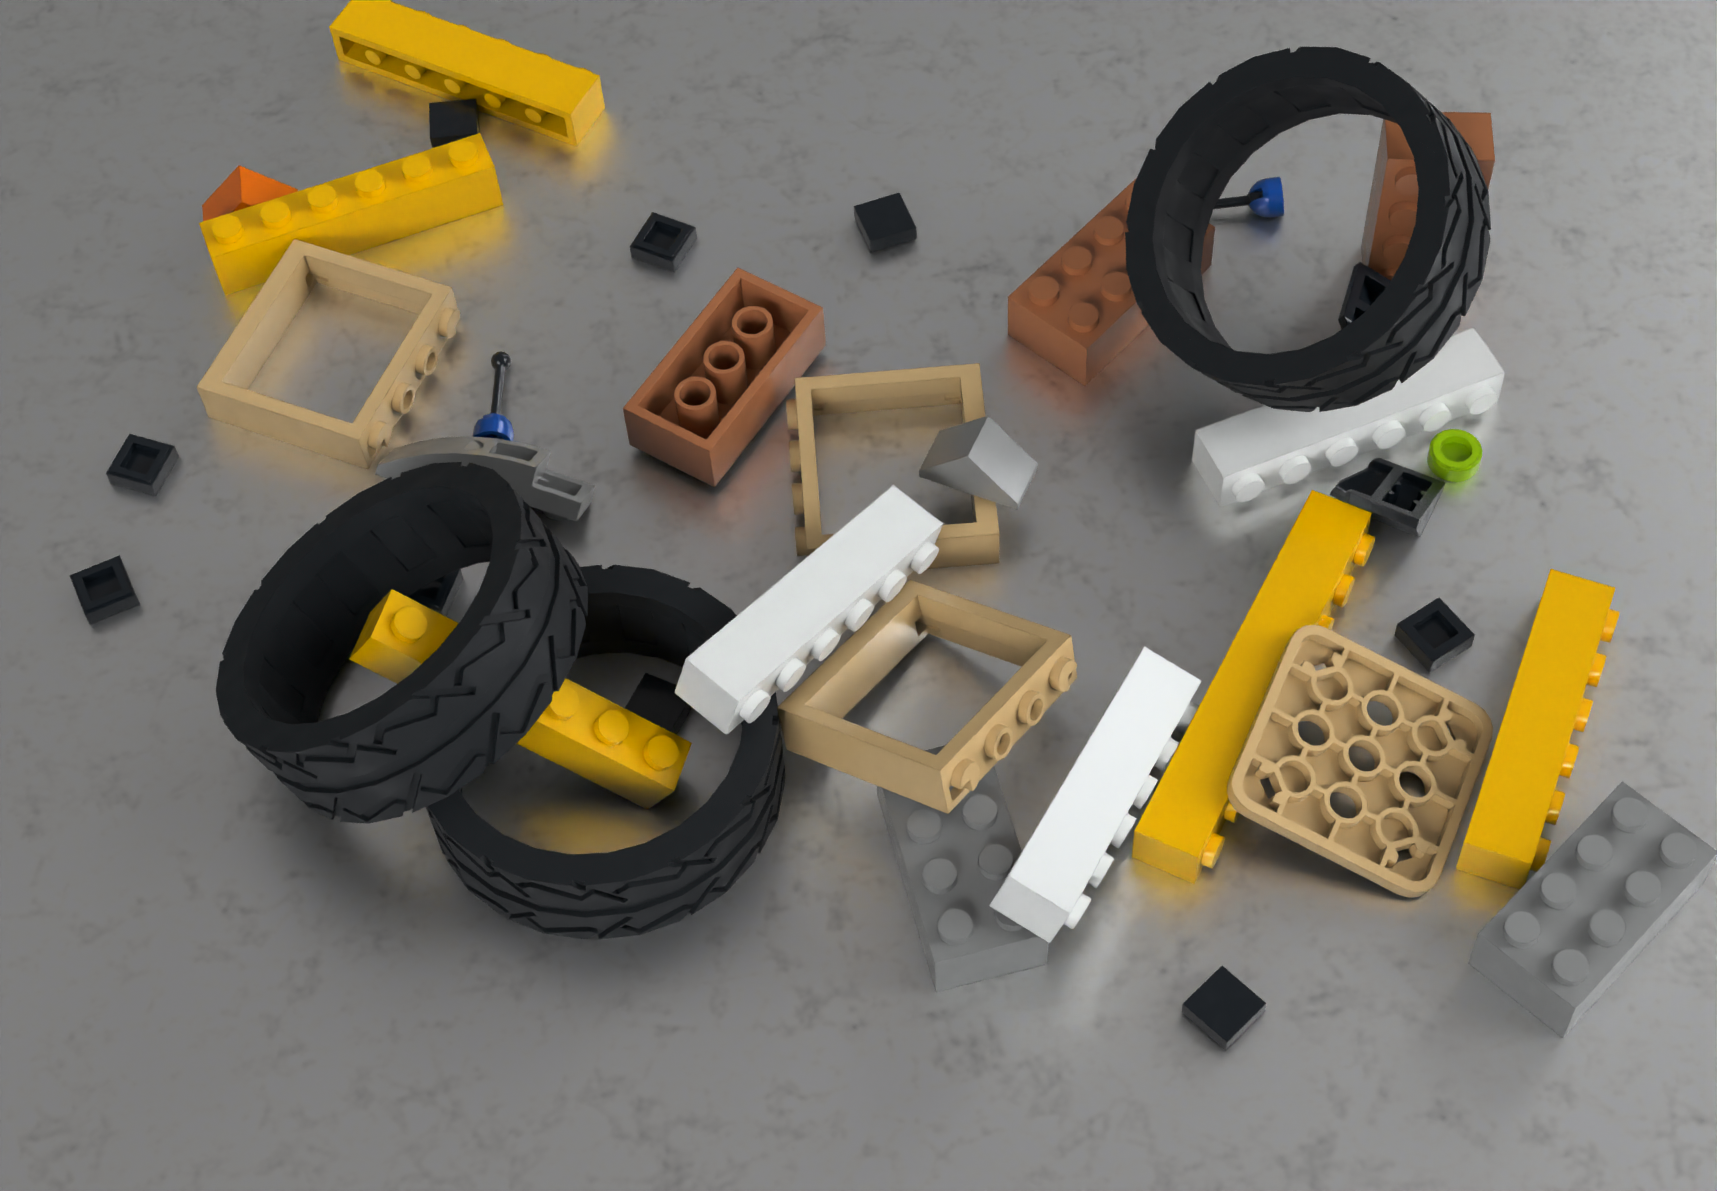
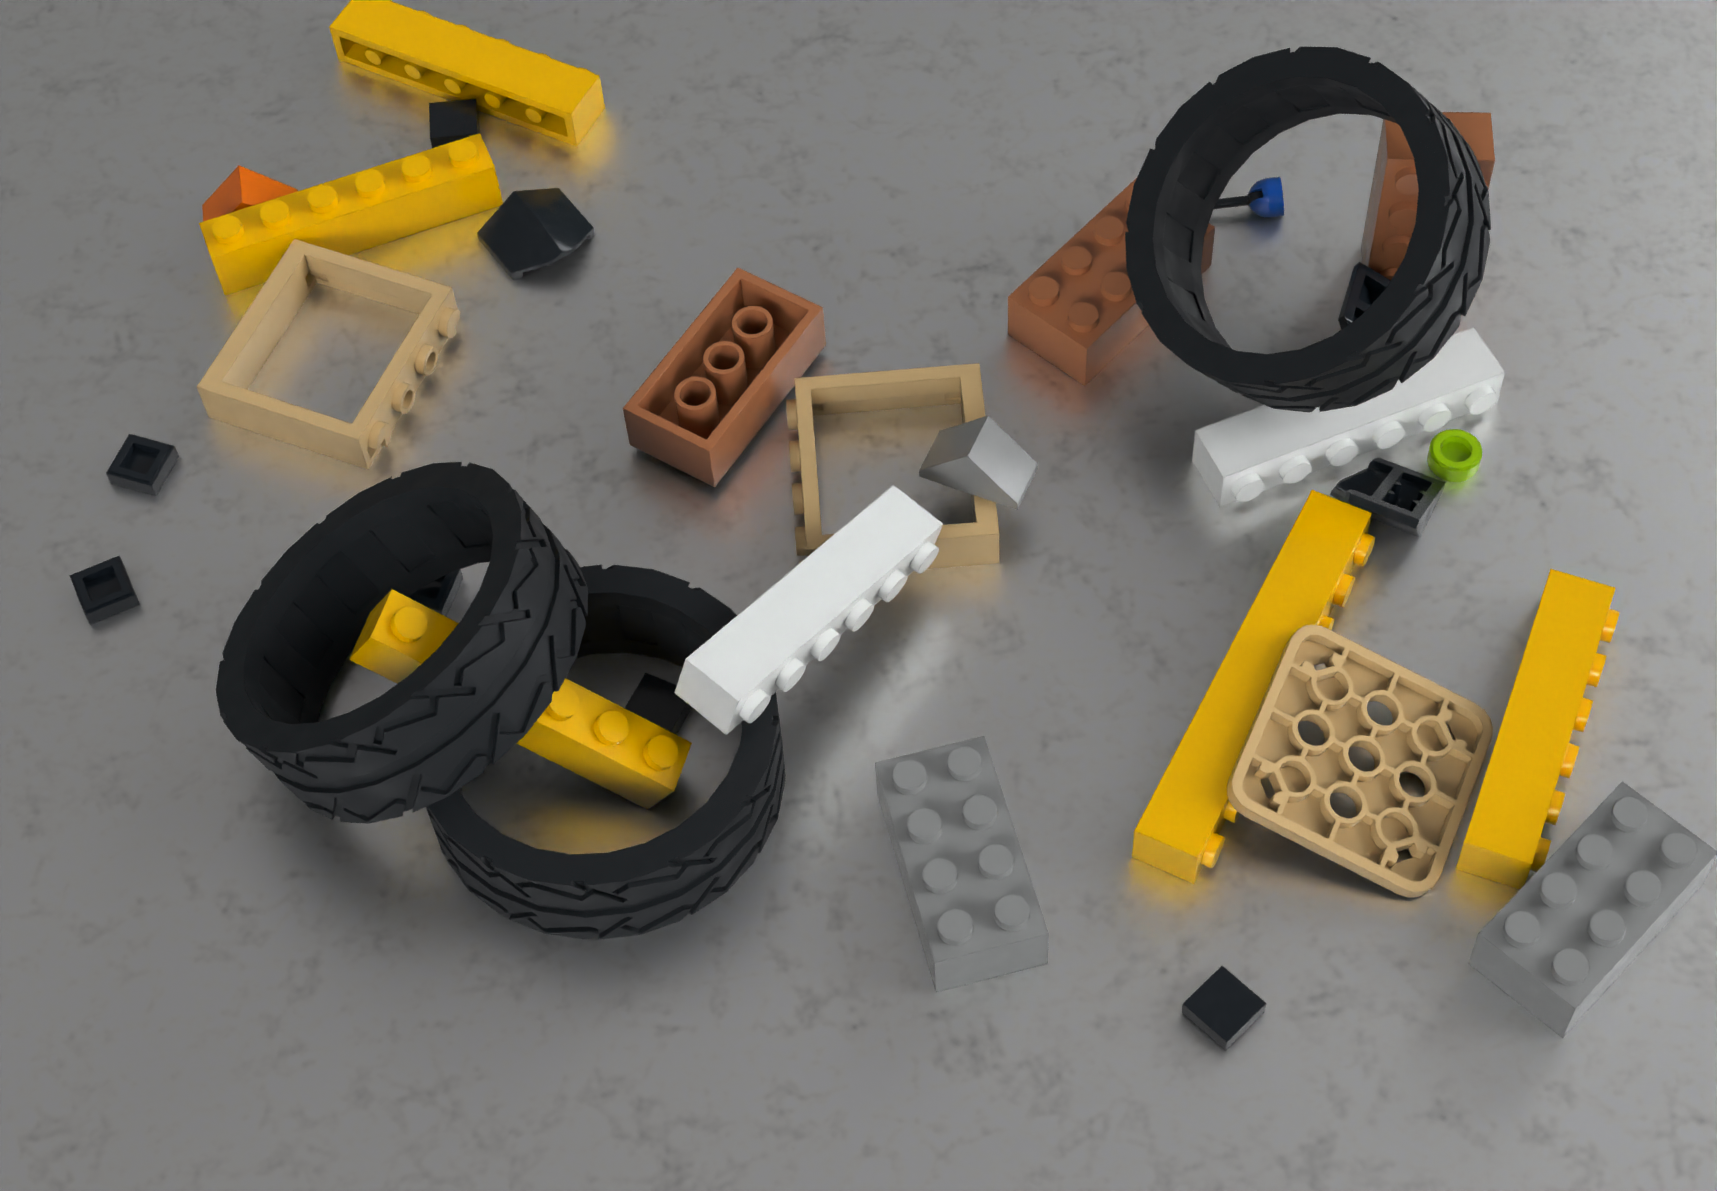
light grey slope [375,436,595,522] -> none
hinge [472,351,514,441] -> none
black tile [630,212,697,273] -> none
tan window [777,580,1077,814] -> none
black tile [854,193,917,252] -> none
white brick [989,646,1201,943] -> none
black tile [1395,598,1475,673] -> none
none -> black slope [477,188,595,280]

